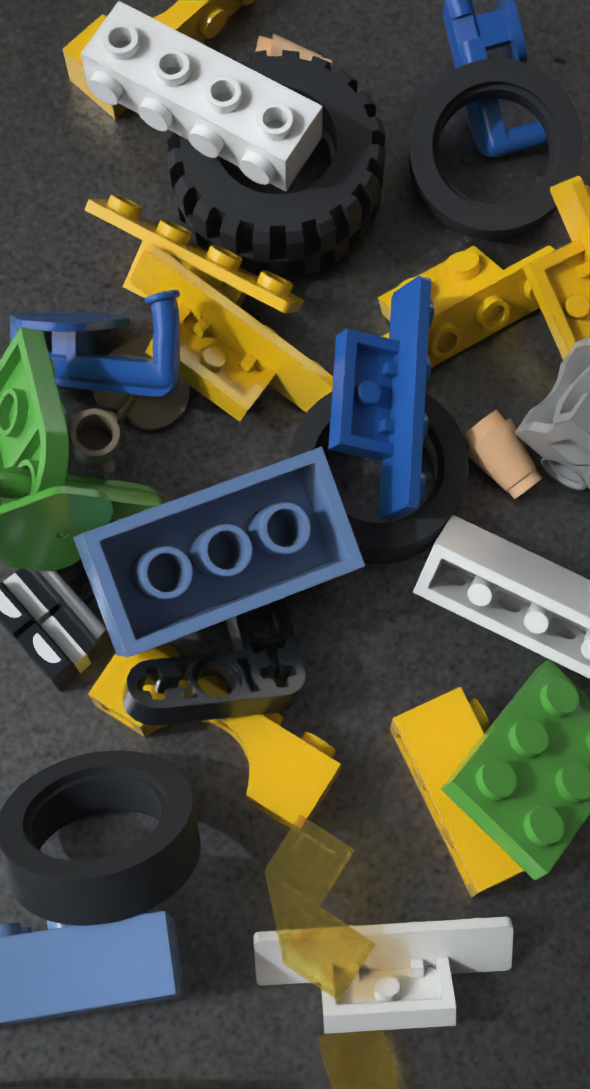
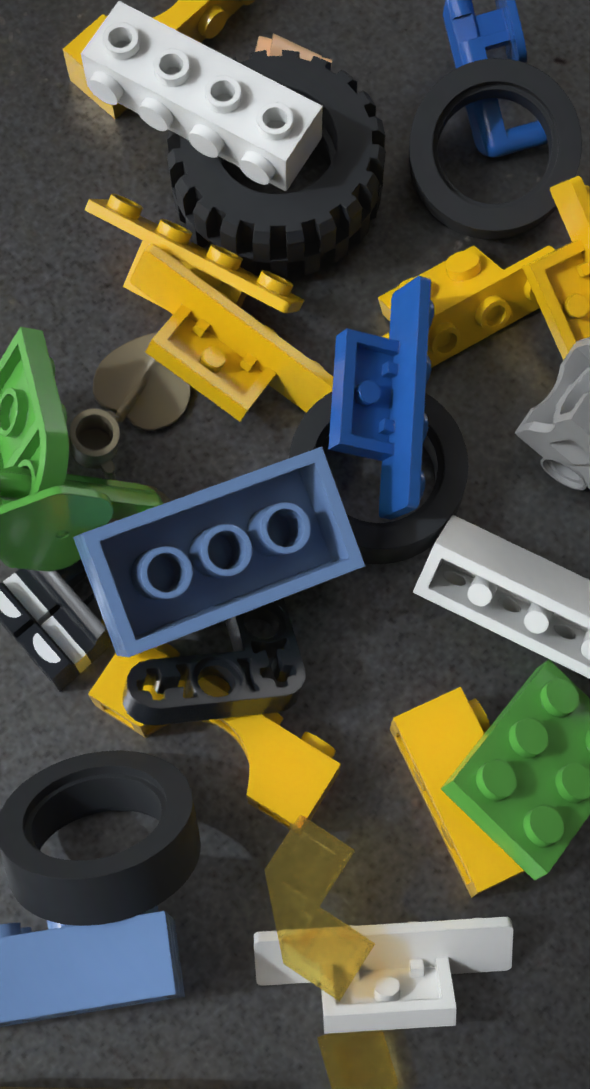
blue piece [10,290,180,397] -> none
light nougat cone [463,410,542,500] -> none

